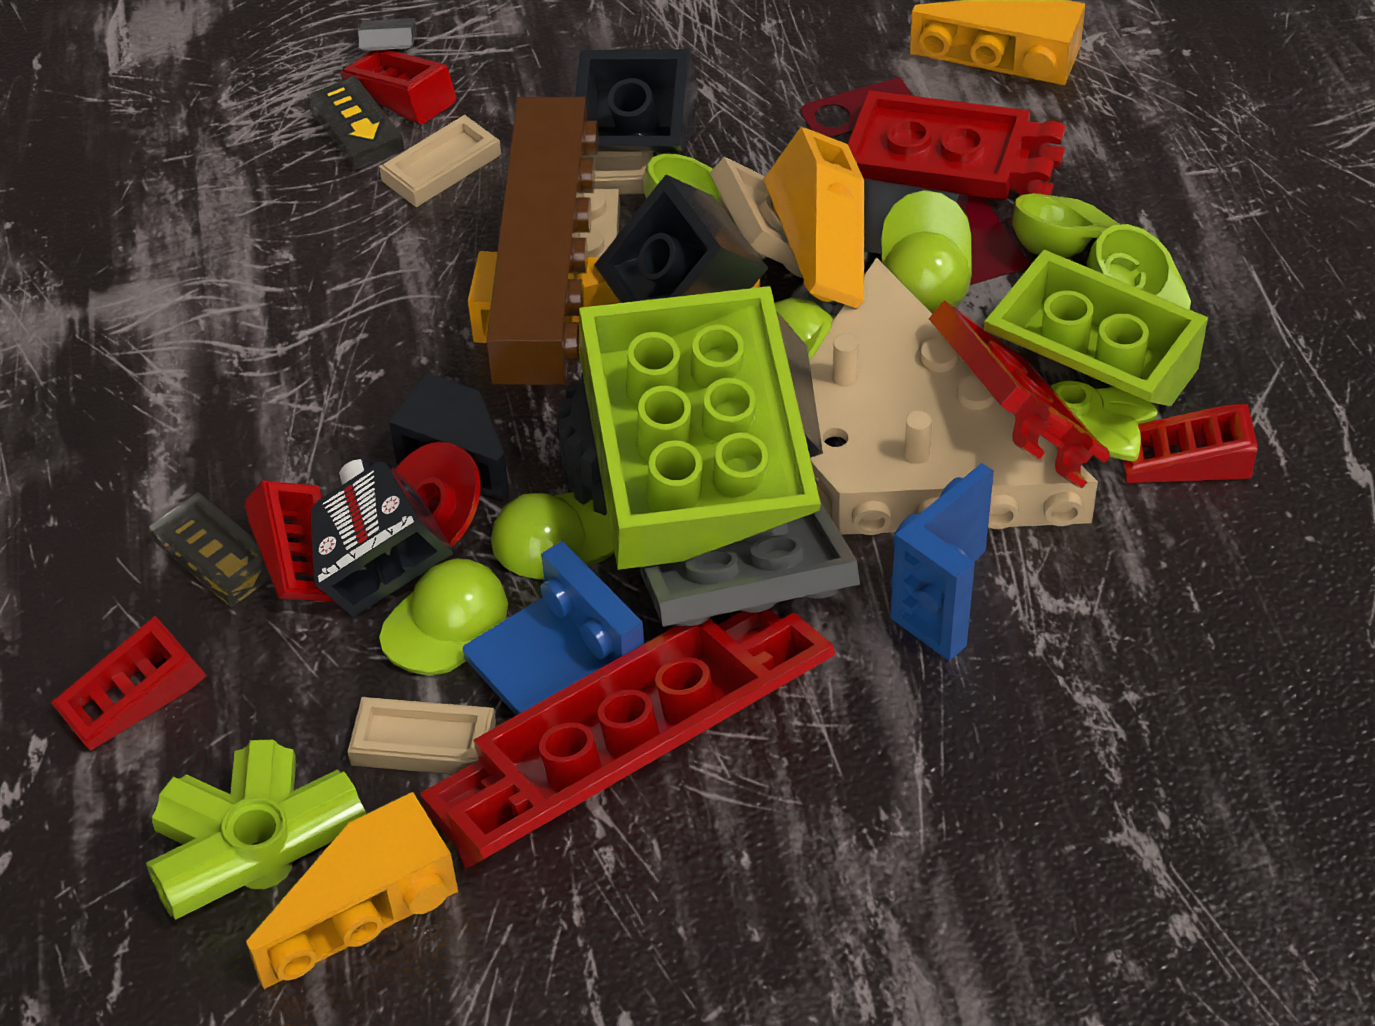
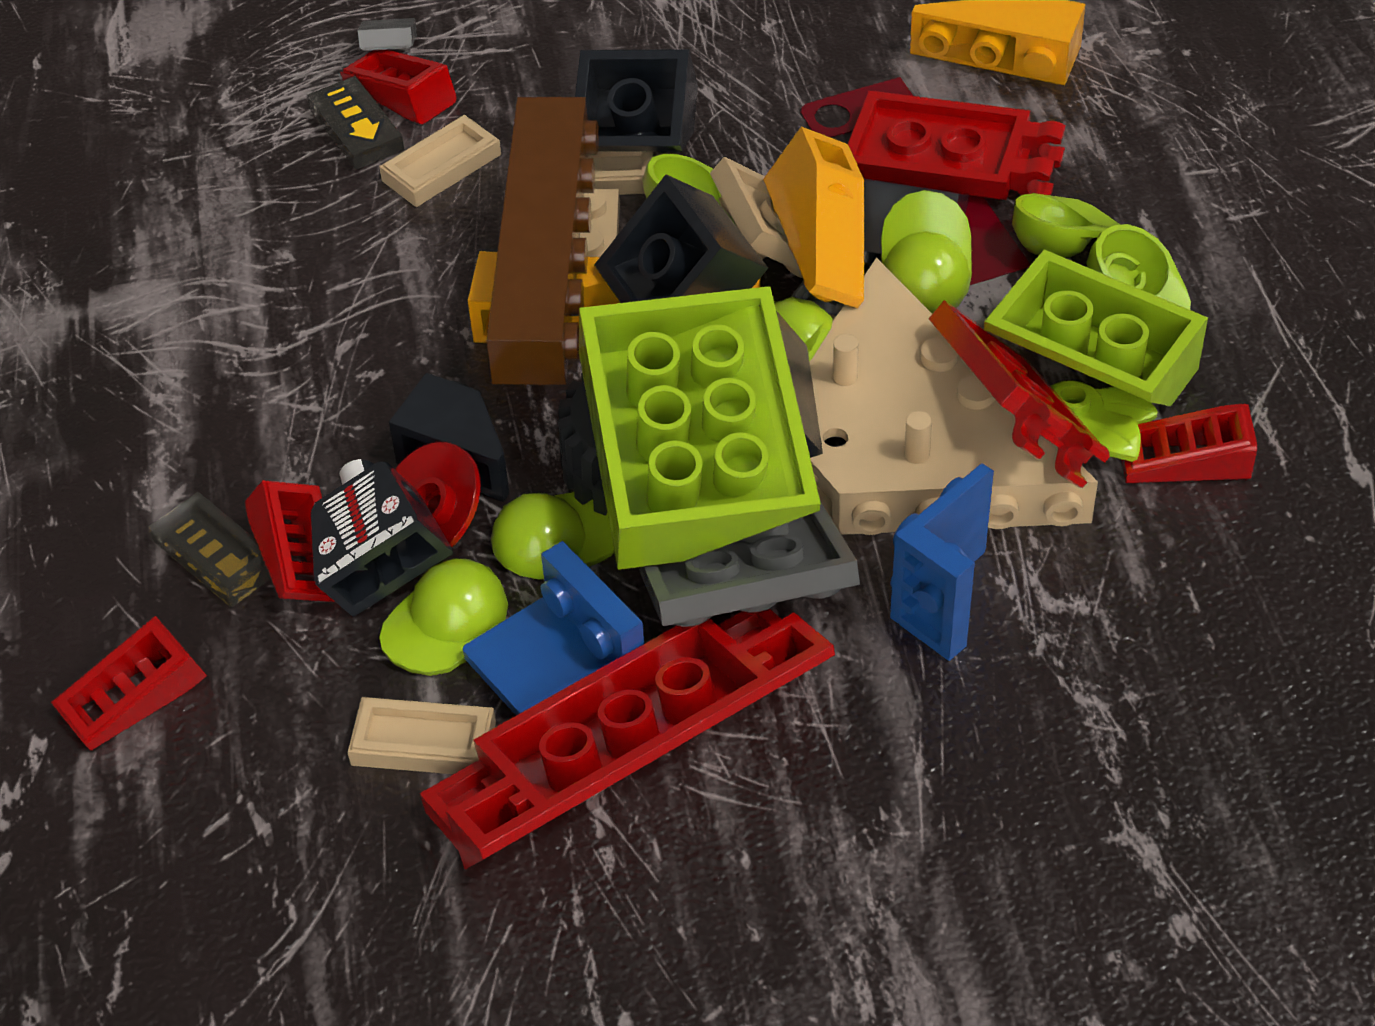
lime piece [146,740,366,920] -> none
light orange slope [246,792,458,989] -> none

